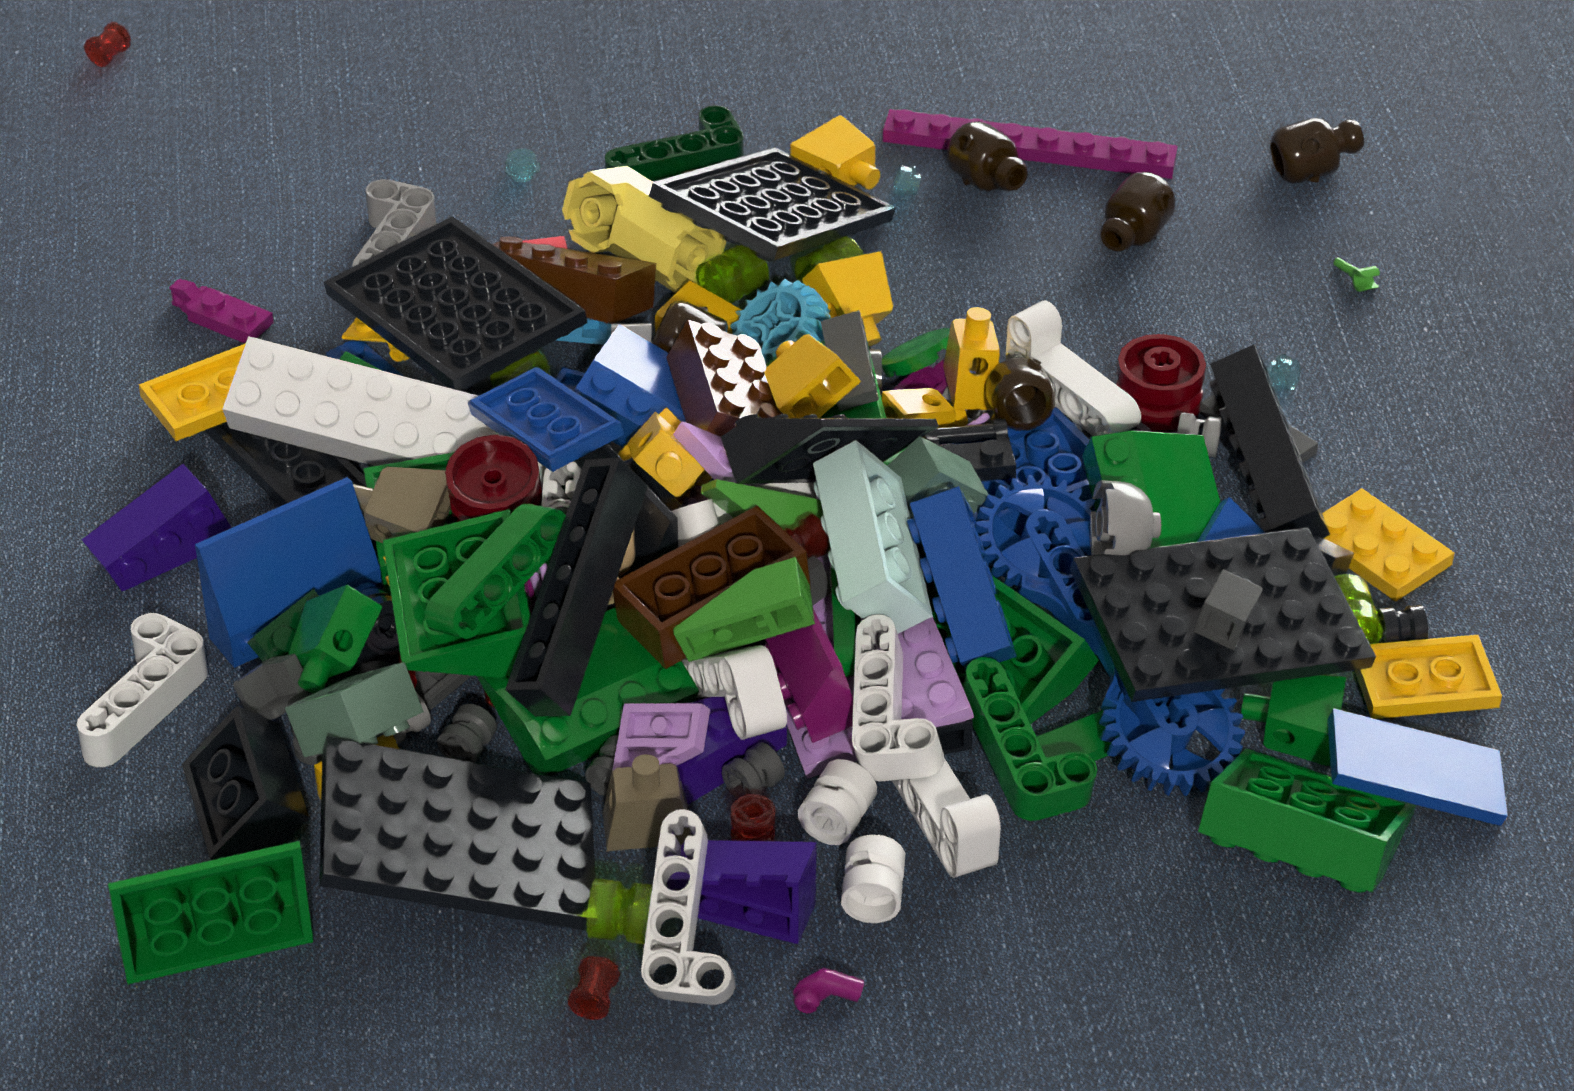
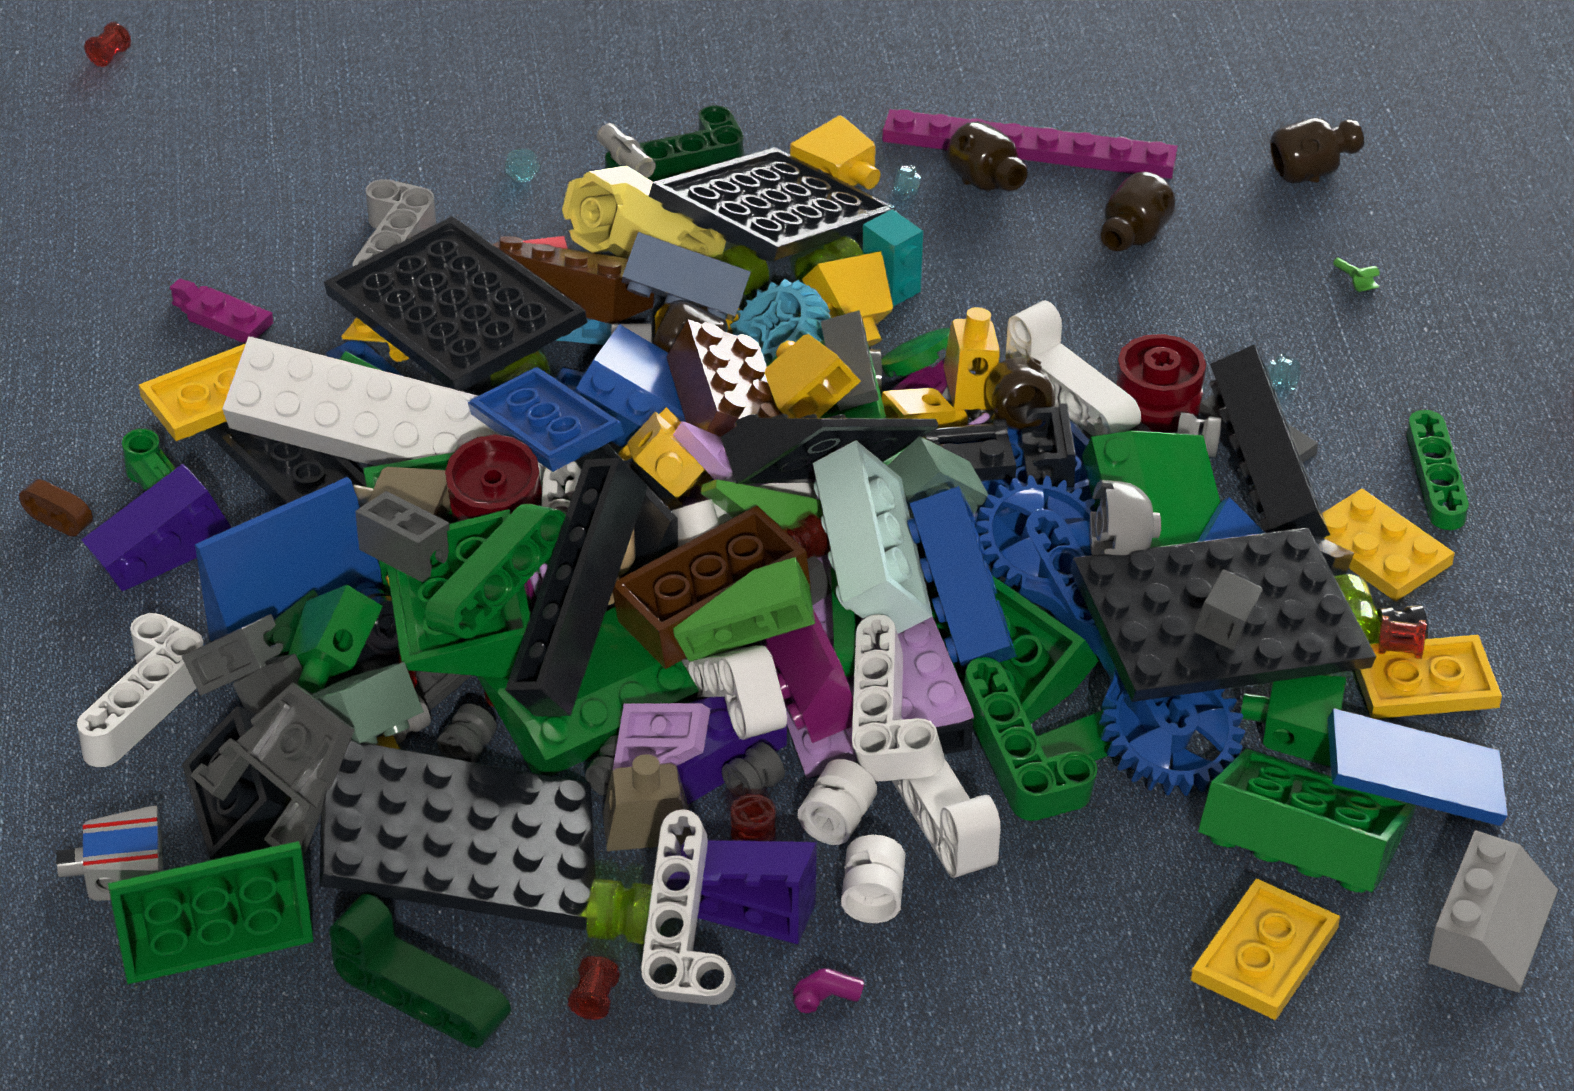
none -> reddish brown beam [19,479,93,537]
none -> torso [56,805,163,901]
none -> green piece [122,429,175,491]
none -> dark grey hinge [181,614,283,696]
none -> dark grey wing [191,683,355,859]
none -> dark green beam [329,894,511,1048]
none -> dark grey hinge [355,491,450,582]
none -> light grey pin [597,123,656,178]
none -> sand blue slope [622,232,751,321]
none -> teal brick [863,209,923,307]
none -> black hinge [1021,403,1075,488]
none -> yellow plate [1191,878,1340,1020]
none -> clear red bush [1378,615,1426,659]
none -> green beam [1407,410,1469,530]
none -> light grey slope [1428,830,1558,993]

